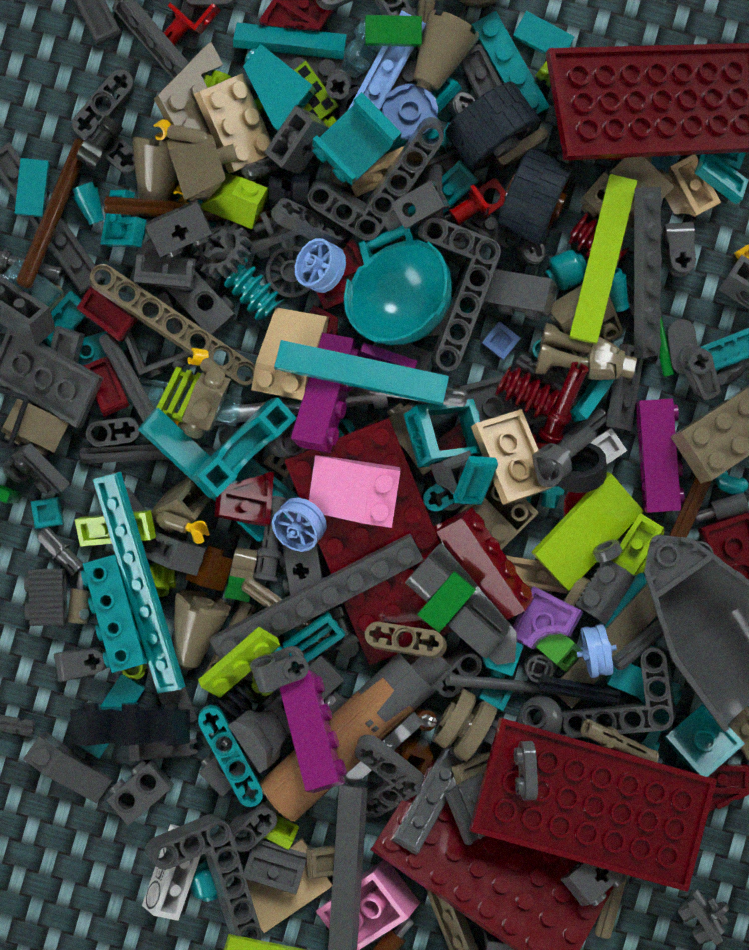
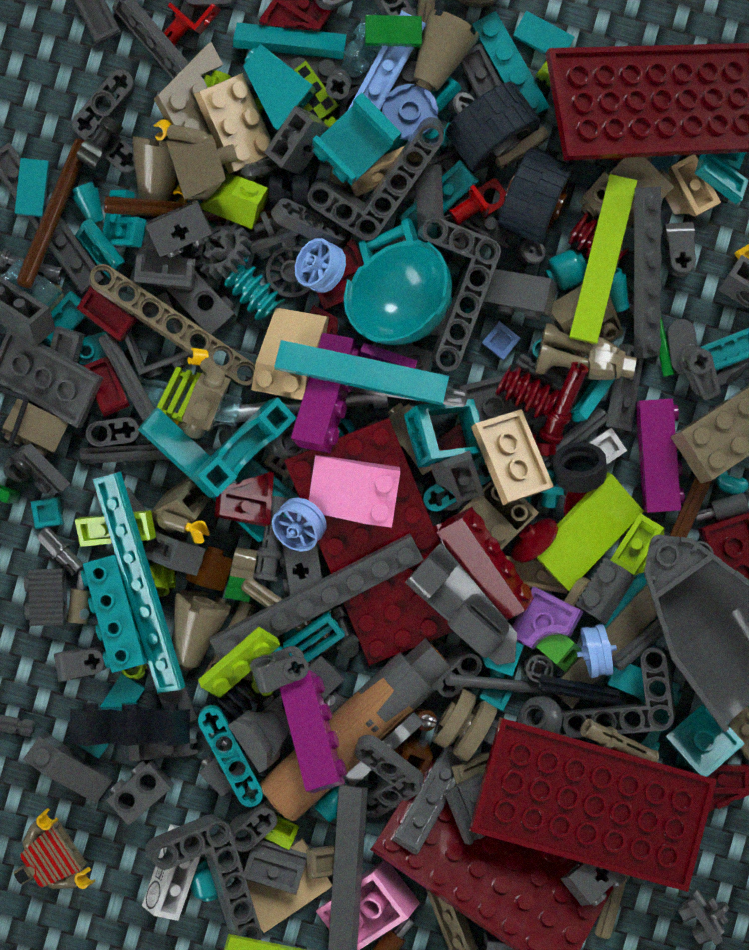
dark tan beam [365,622,447,659] -> none
dark grey torso [381,180,450,232] -> none
green tile [417,570,476,633] -> none
teal tile [453,456,498,505] -> none
dark grey plate [514,741,538,801] -> none
dark grey piece [532,426,596,487] -> none
dark grey tile [593,540,623,563] -> none
none -> torso [14,808,96,889]
none -> teal tile [75,218,125,278]
none -> teal cone [314,783,346,823]
none -> dark red dish [511,519,558,563]

